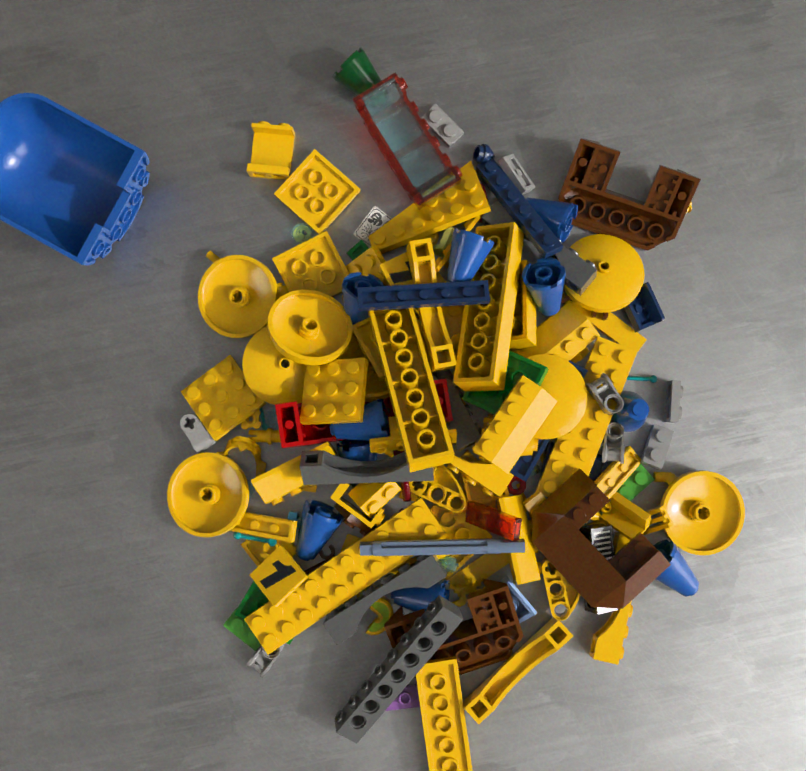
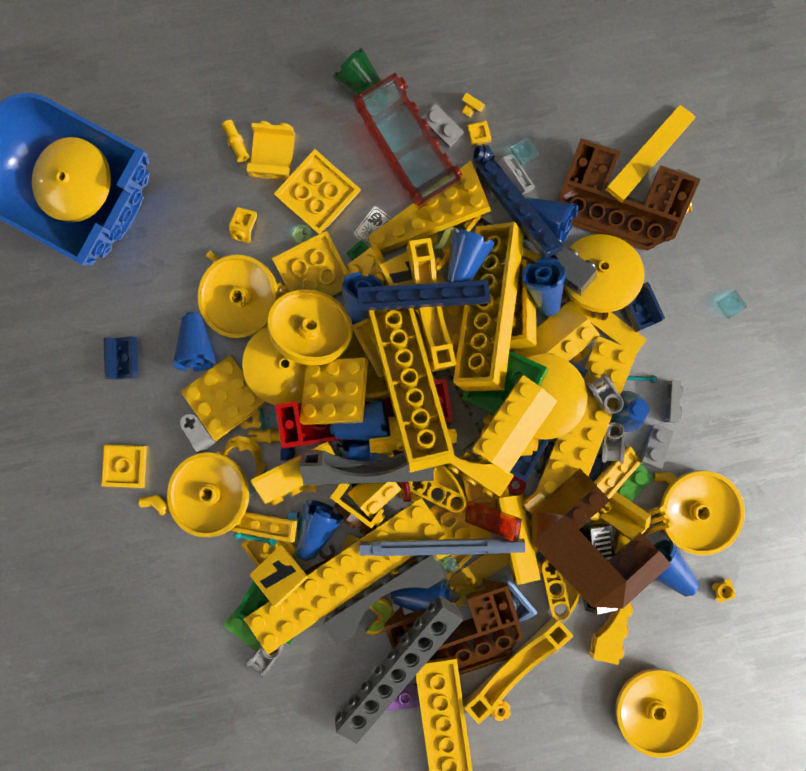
none -> yellow dish [32,137,111,222]
none -> yellow tile [101,445,147,488]
none -> dark blue bracket [103,336,139,380]
none -> yellow arm [139,495,169,515]
none -> blue cone [173,312,216,371]
none -> yellow pin [221,120,249,162]
none -> yellow bracket [229,207,257,243]
none -> blue hinge [280,447,295,461]
none -> yellow tile [462,92,485,117]
none -> yellow tile [466,120,491,147]
none -> yellow plate [491,701,511,721]
none -> clear light blue plate [511,137,540,166]
none -> yellow tile [521,247,541,265]
none -> yellow tile [606,105,696,203]
none -> yellow dish [615,668,703,758]
none -> yellow plate [712,579,736,603]
none -> clear light blue plate [716,290,747,319]

